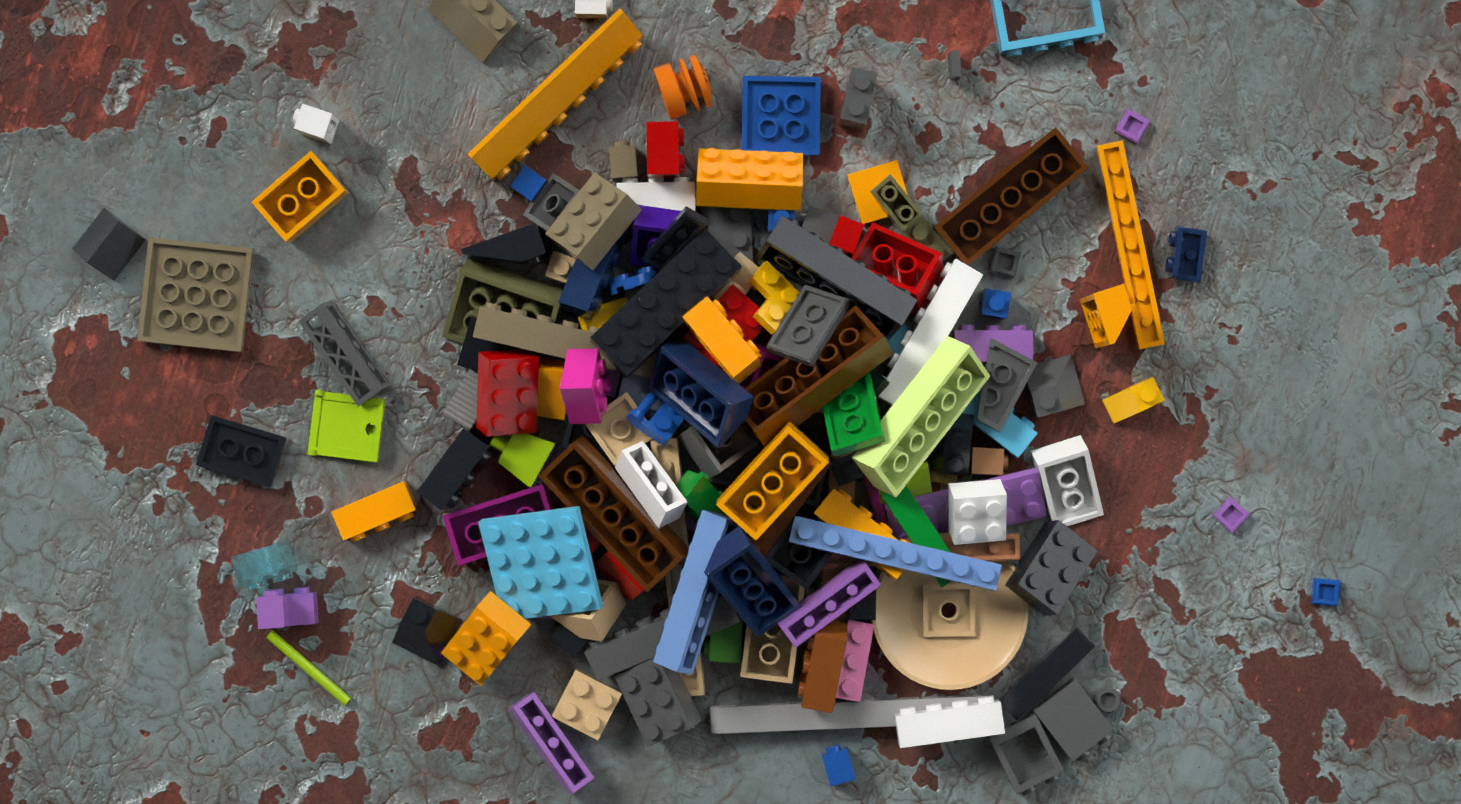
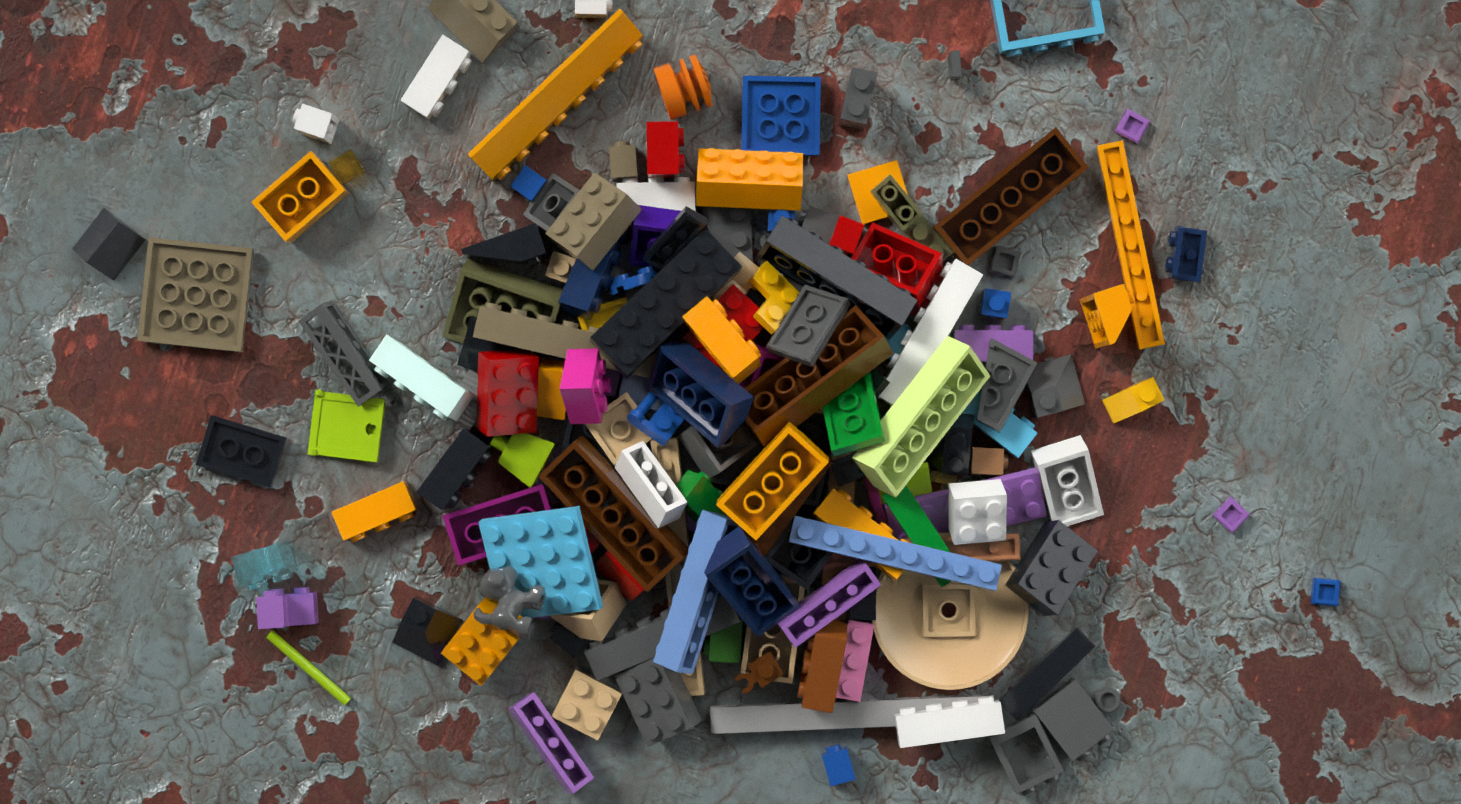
none -> clear yellow plate [329,149,366,185]
none -> light aqua brick [369,334,474,421]
none -> white brick [400,34,472,120]
none -> dark grey animal [474,566,546,640]
none -> reddish brown plate [734,651,784,694]

